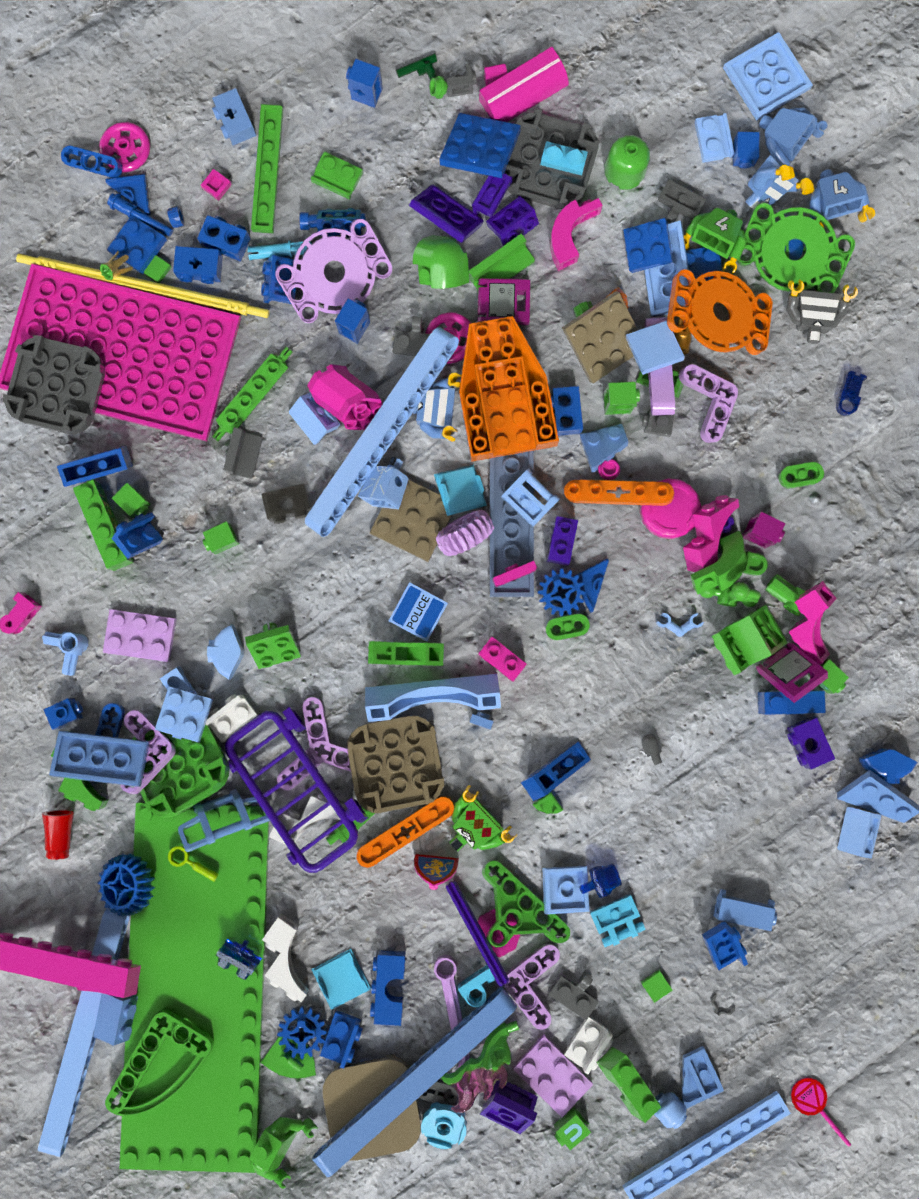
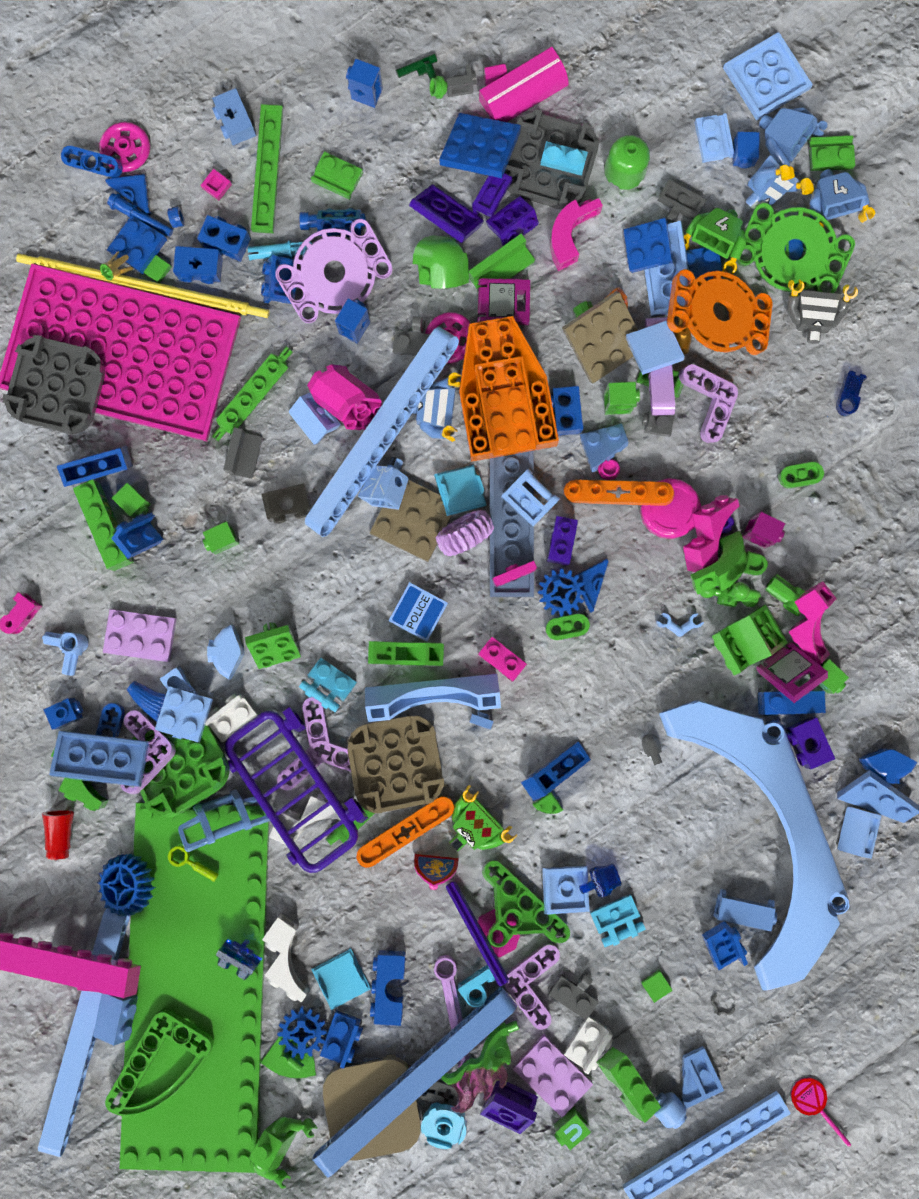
none -> blue piece [127,681,166,722]
none -> medium azure plate [299,658,357,712]
none -> light blue panel [659,700,849,990]
none -> bright green plate [808,136,855,171]

